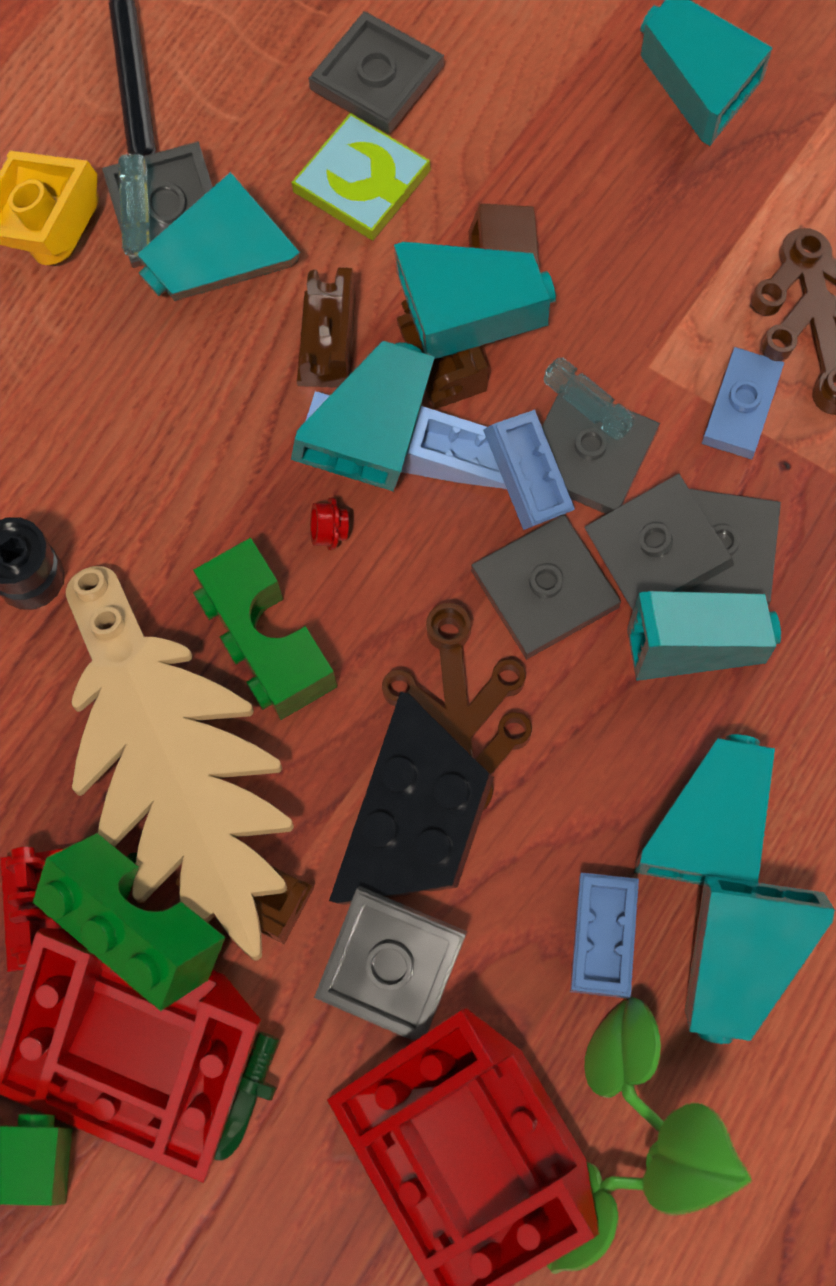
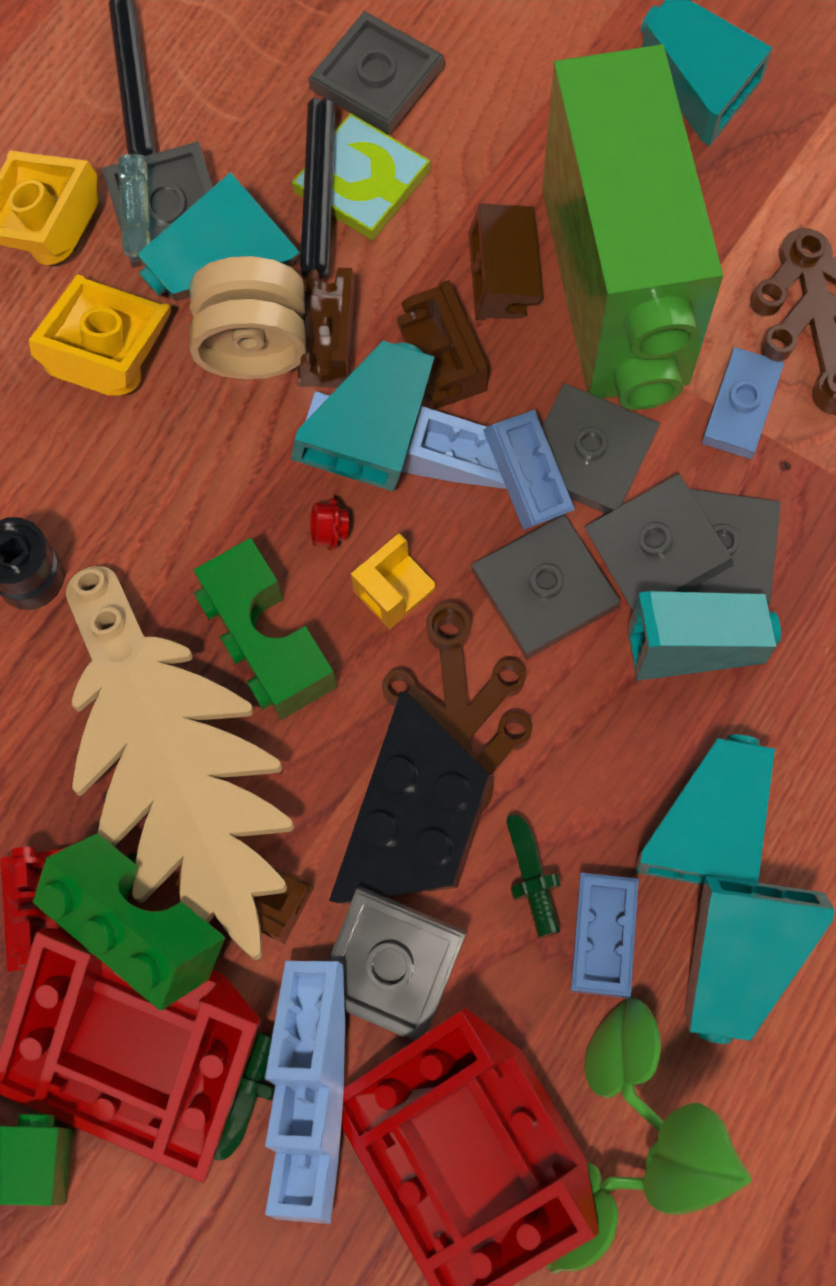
teal slope [394,242,556,359] -> none
clear light blue axle [543,357,635,440] -> none
none -> yellow slope [29,274,171,396]
none -> tan wheel [190,256,306,380]
none -> light blue slope [265,961,345,1224]
none -> black axle [300,97,335,280]
none -> yellow panel [351,533,435,630]
none -> dark green piece [506,815,561,938]
none -> bright green brick [542,44,723,410]

